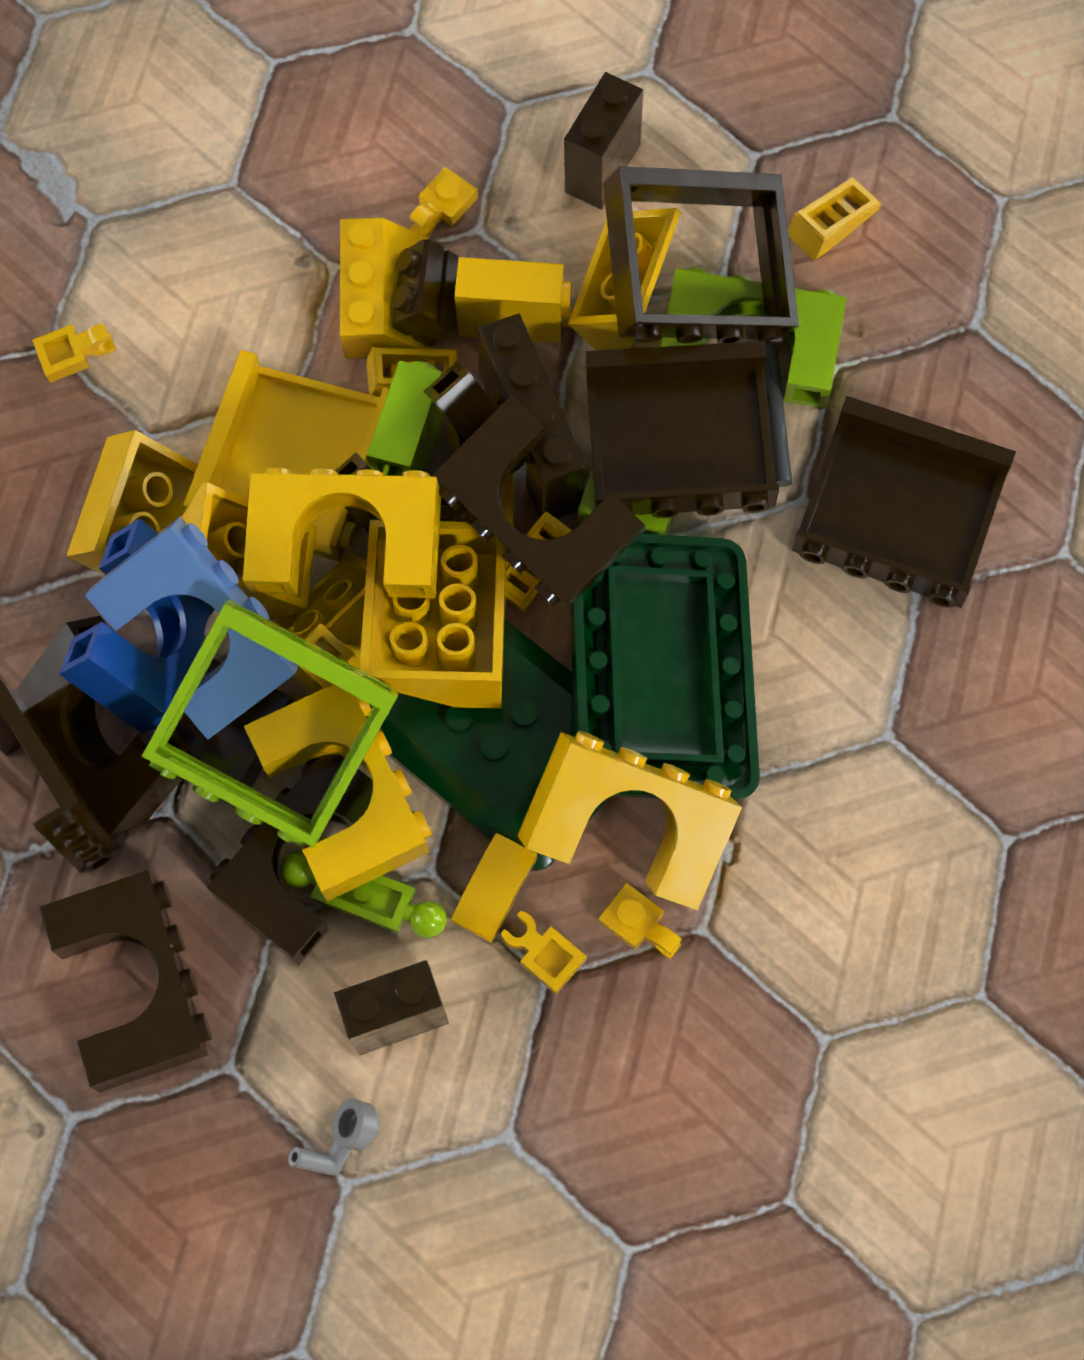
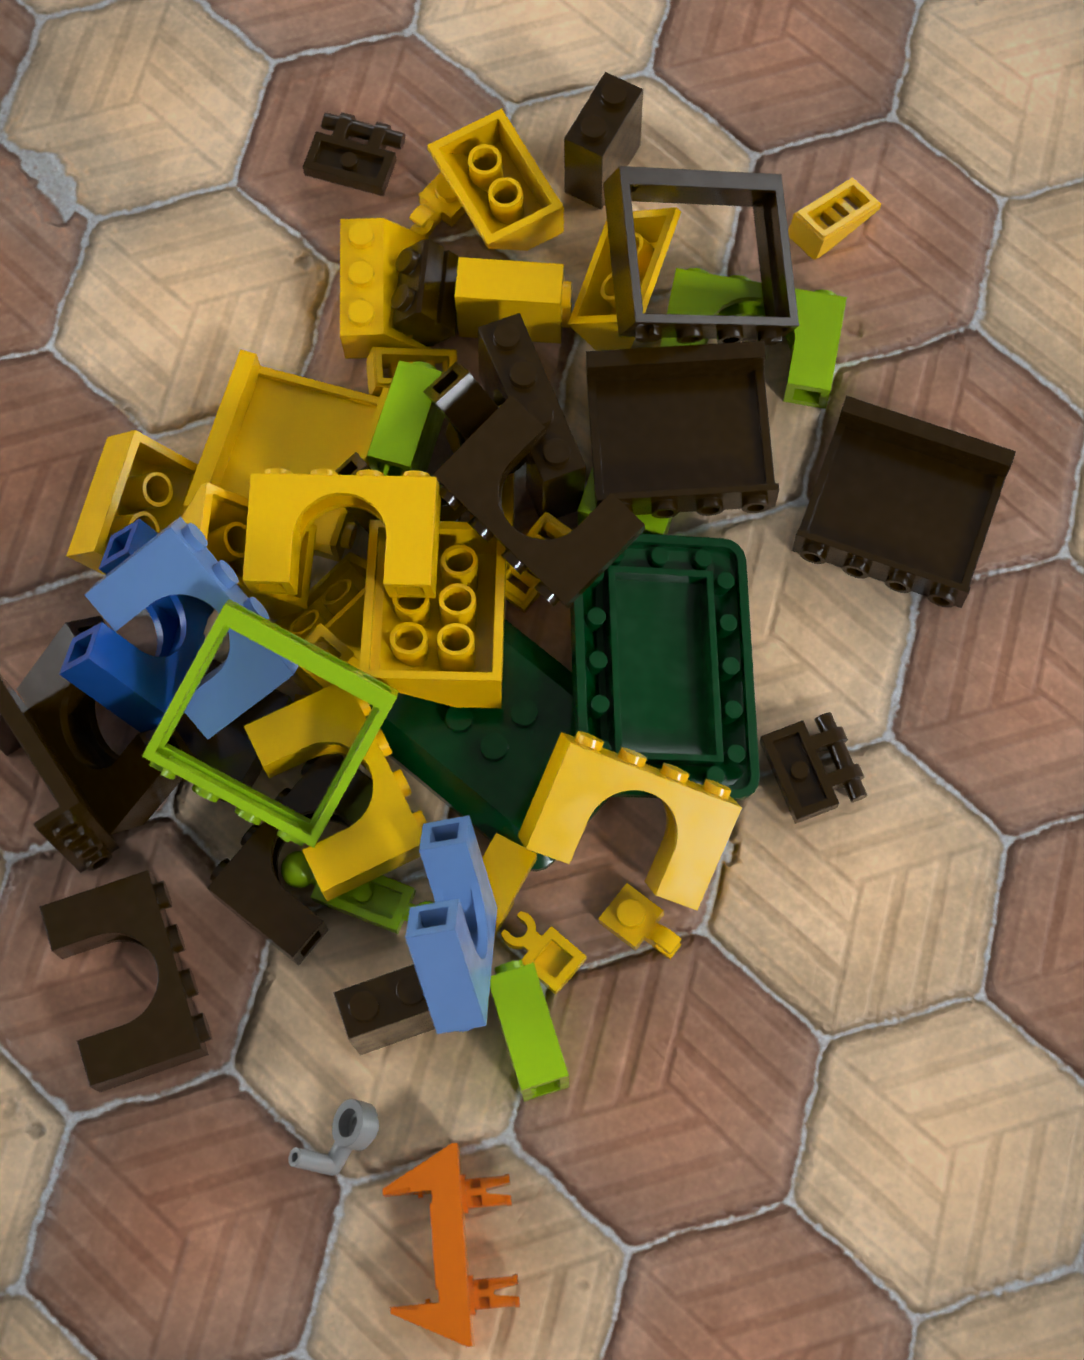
yellow plate [32,323,117,383] -> none
dark grey bar [764,344,793,487] -> none
none -> dark brown plate [302,112,405,196]
none -> orange hose [382,1142,520,1347]
none -> medium blue arch [405,815,498,1034]
none -> yellow slope [427,108,564,251]
none -> lime brick [490,960,569,1102]
none -> dark brown plate [760,712,868,824]

